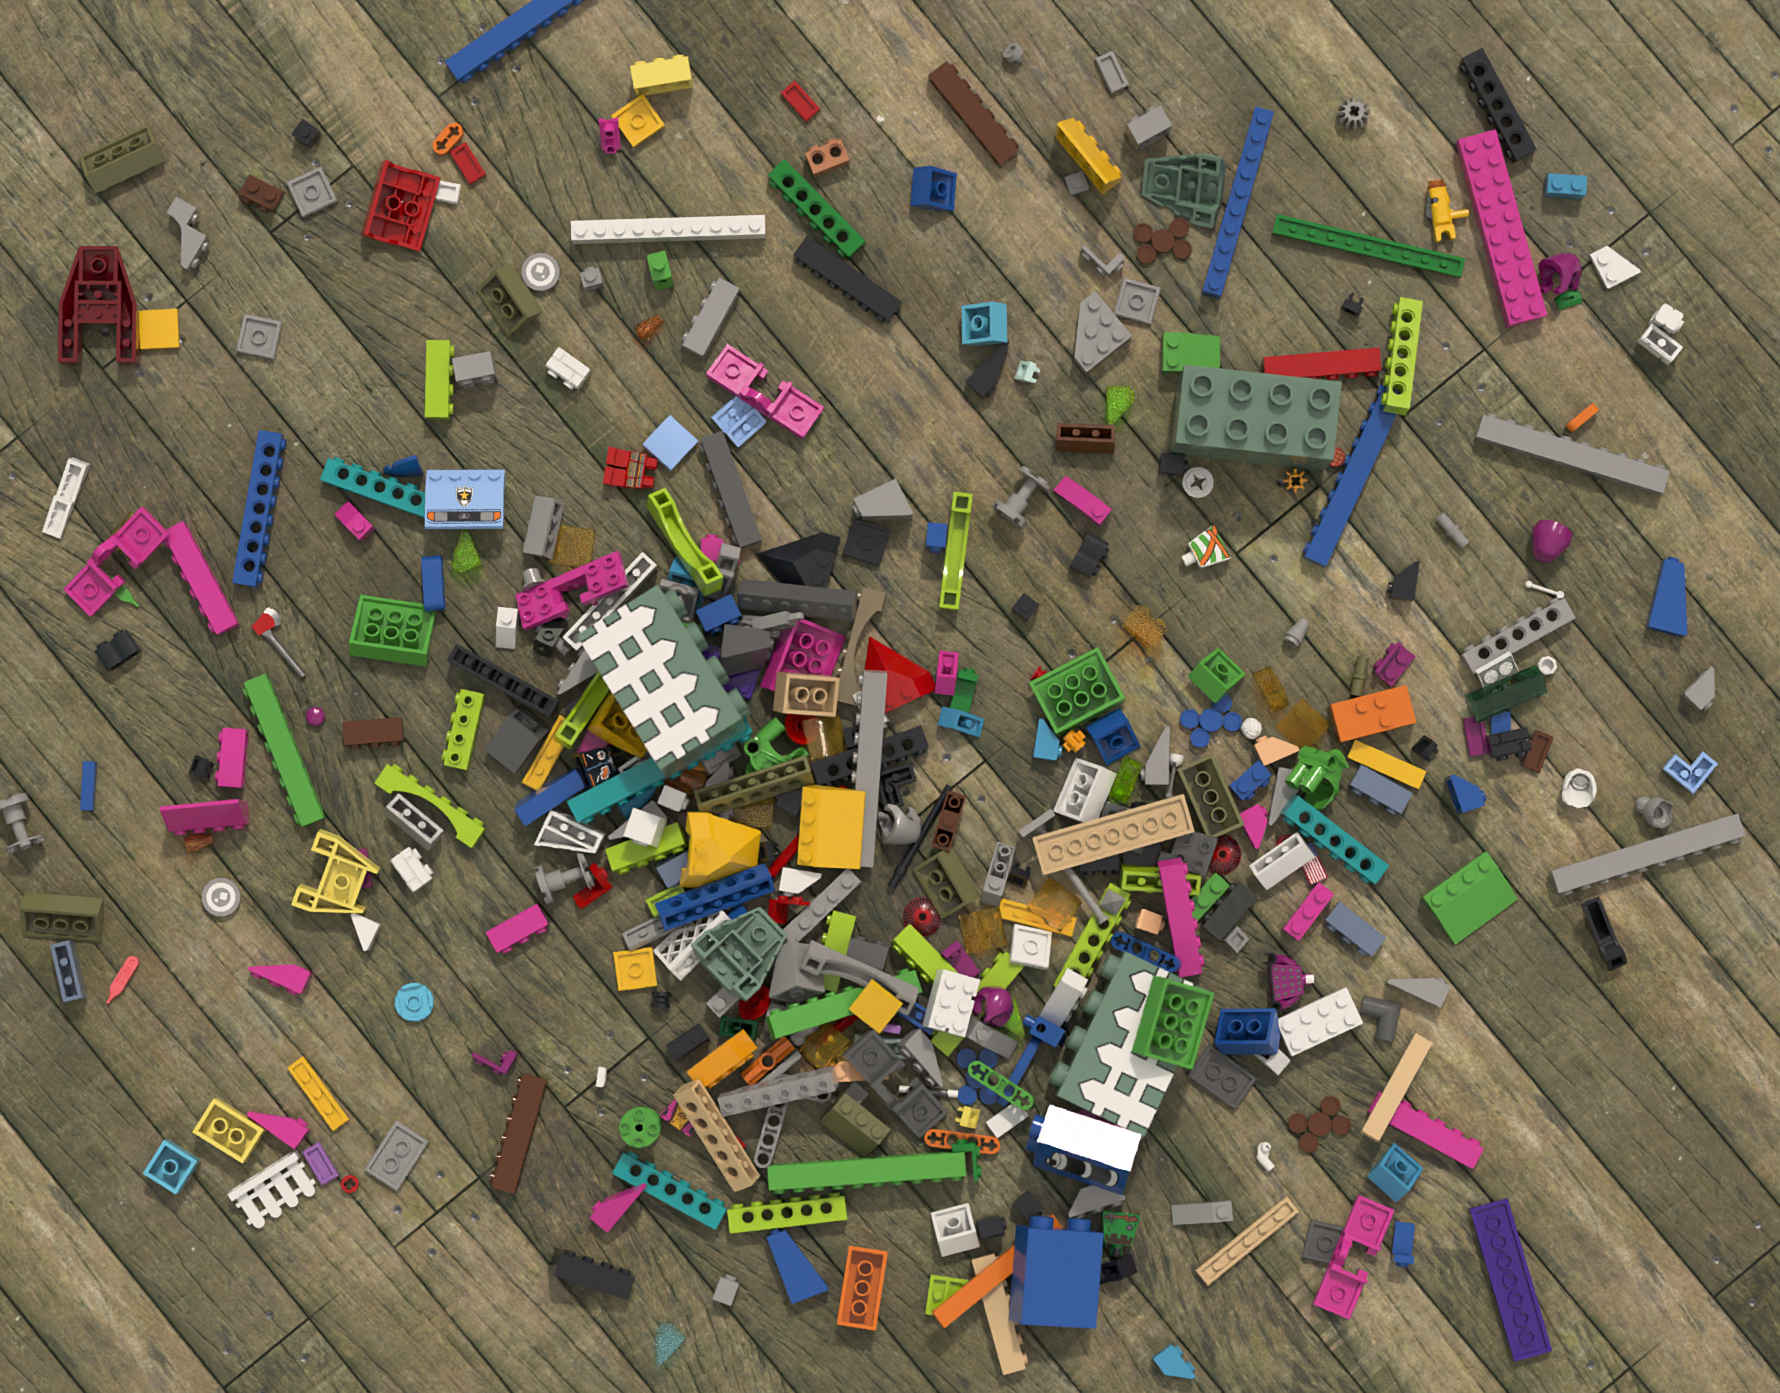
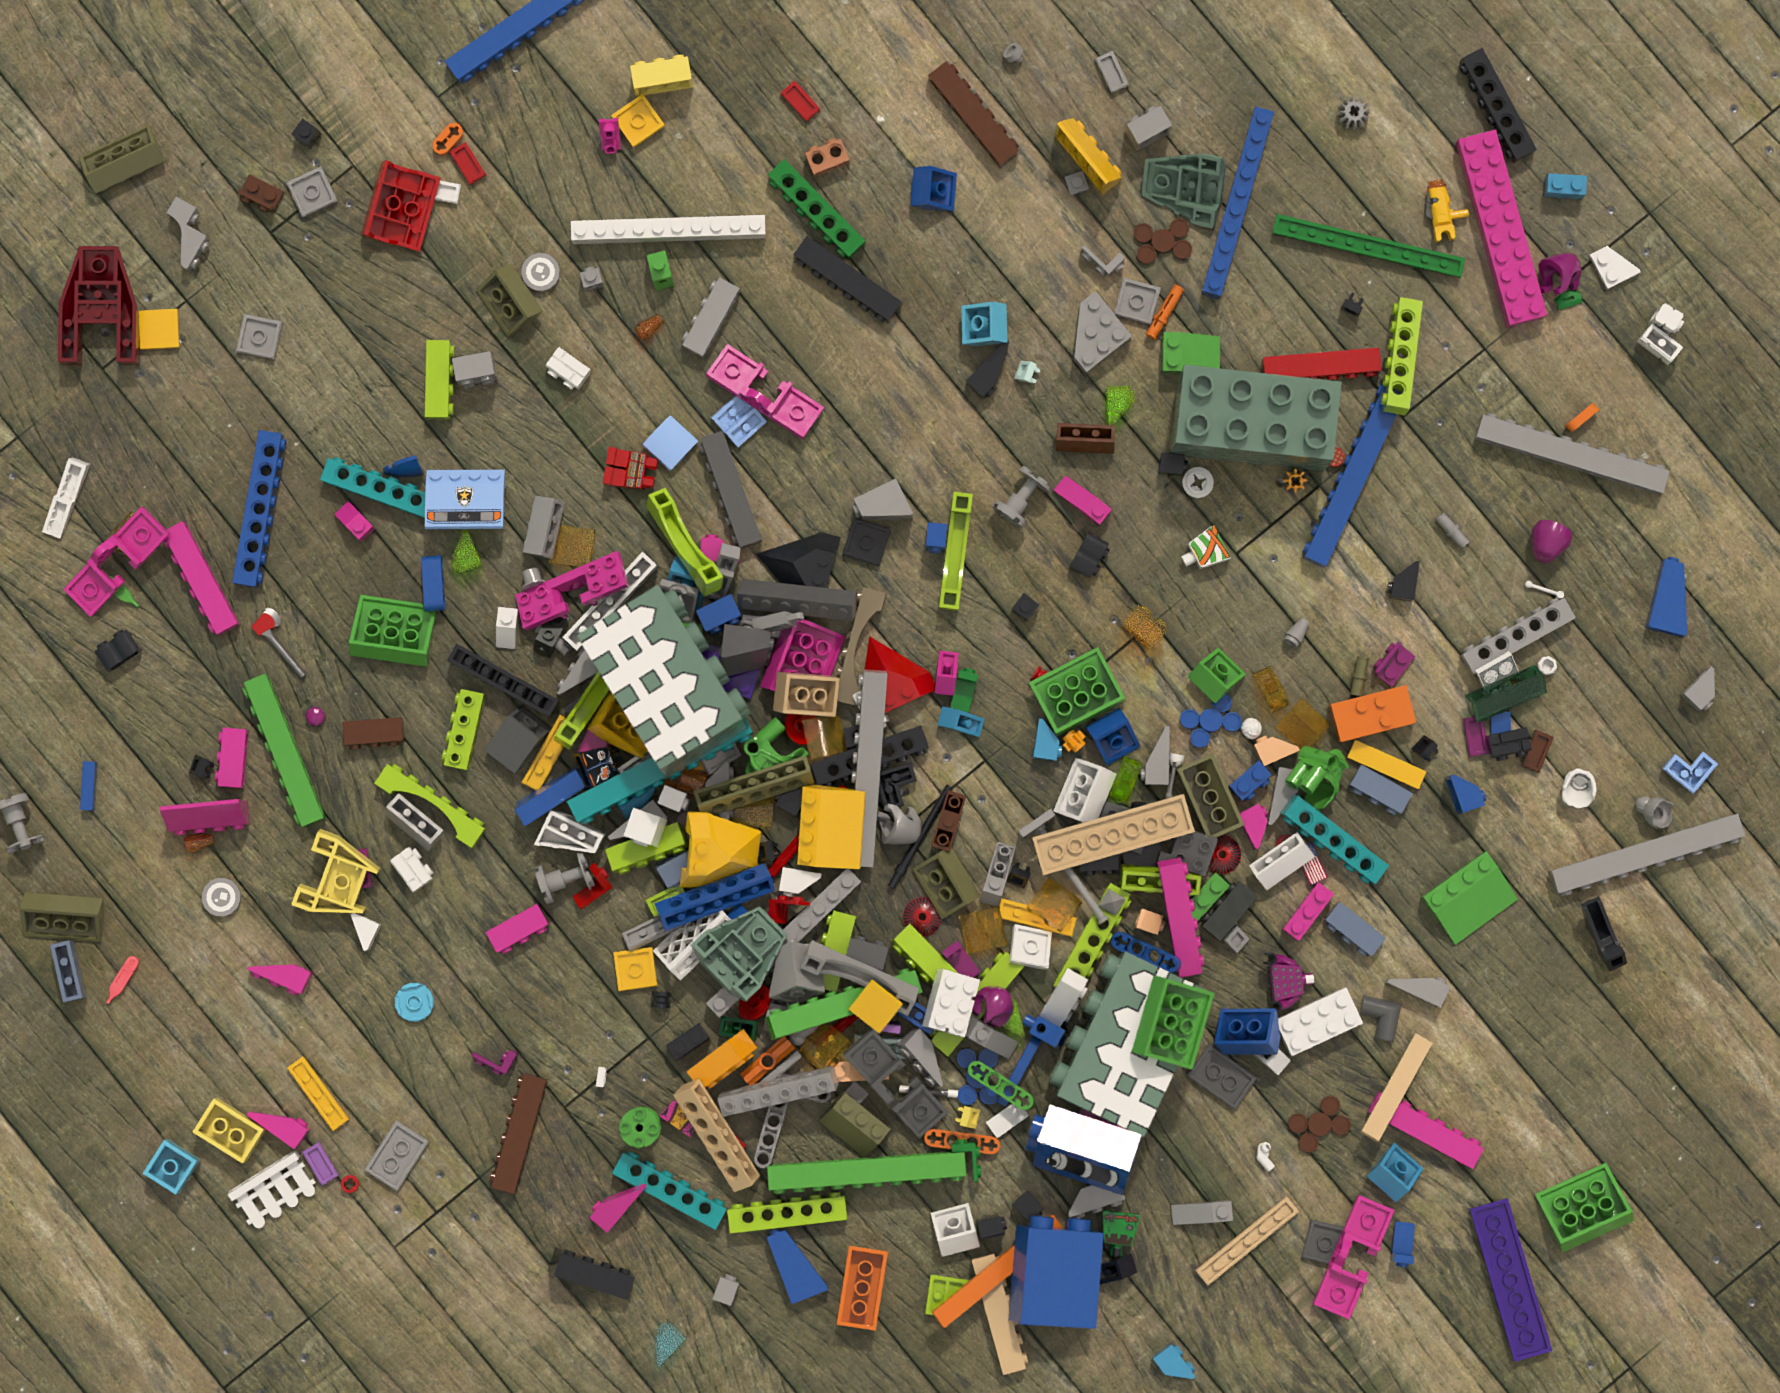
none -> orange pin [1145,284,1185,340]
none -> bright green slope [1535,1163,1634,1253]

